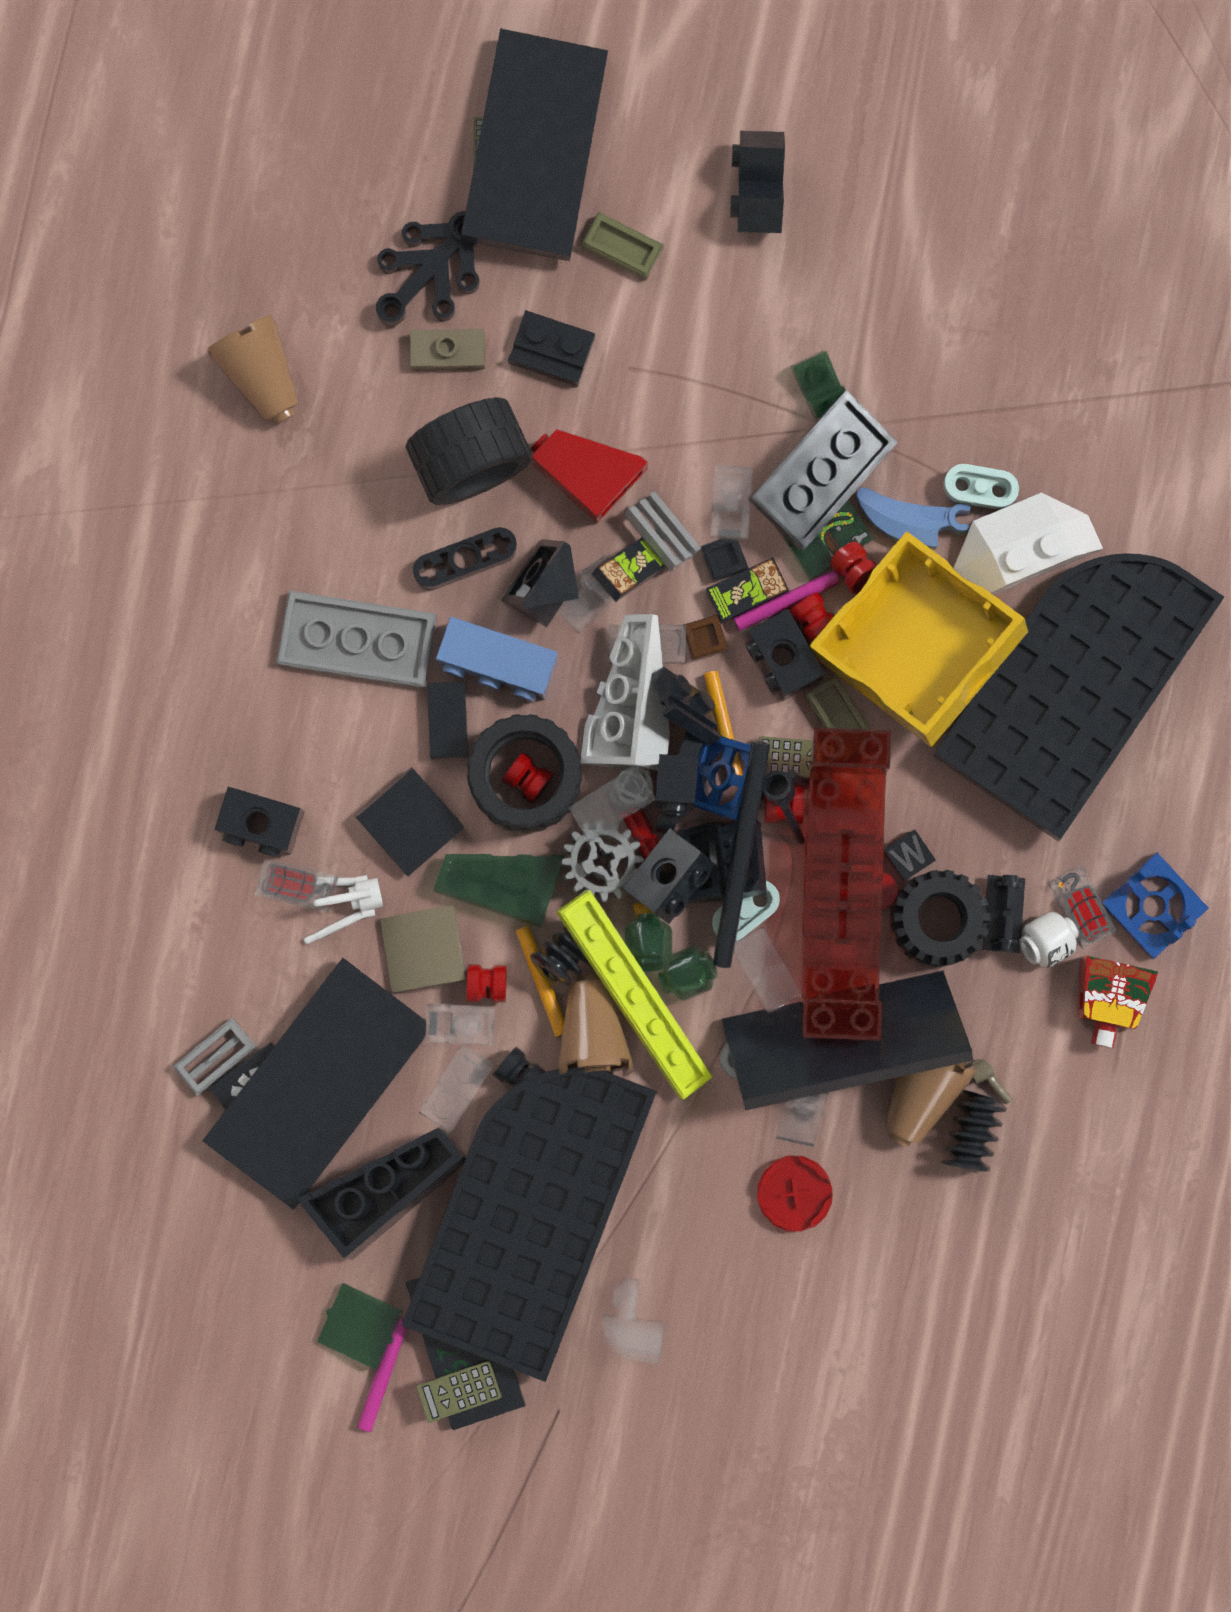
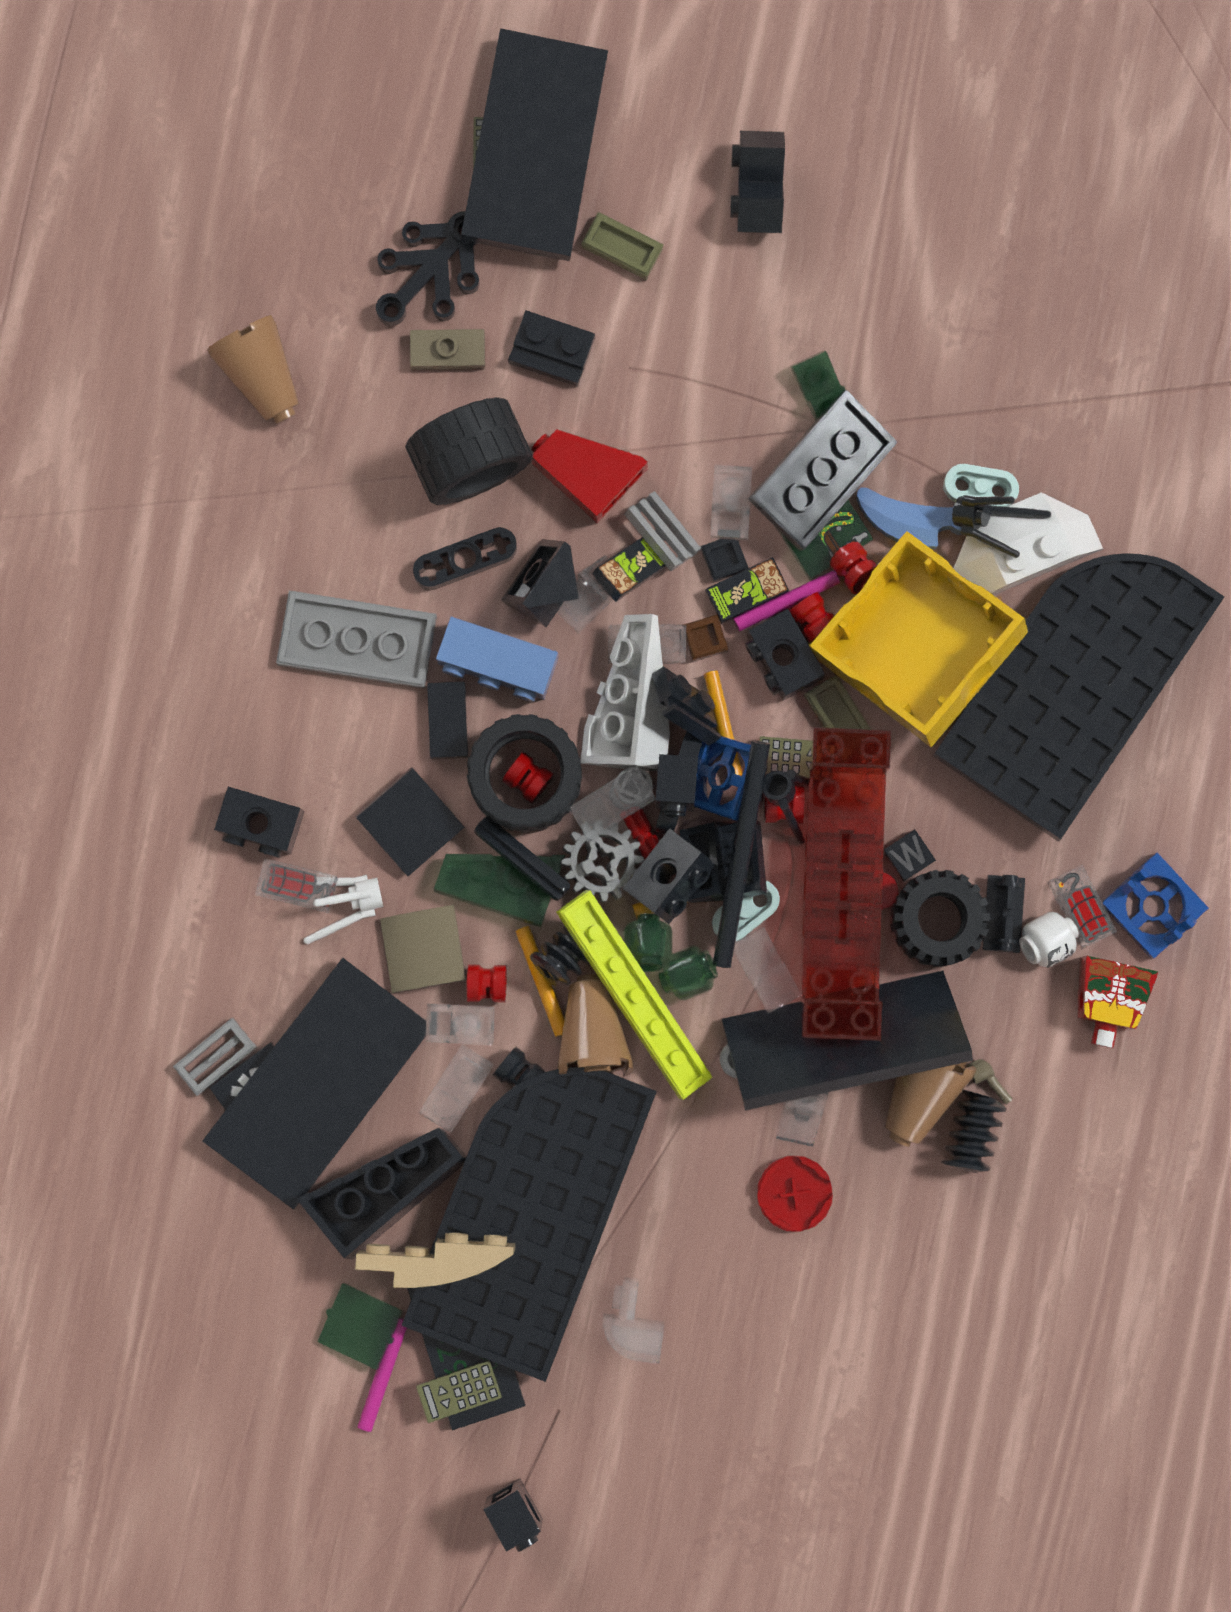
none -> tan slope [355,1233,515,1288]
none -> black axle [474,817,570,901]
none -> black brick [483,1478,543,1552]
none -> black plant [952,495,1051,558]

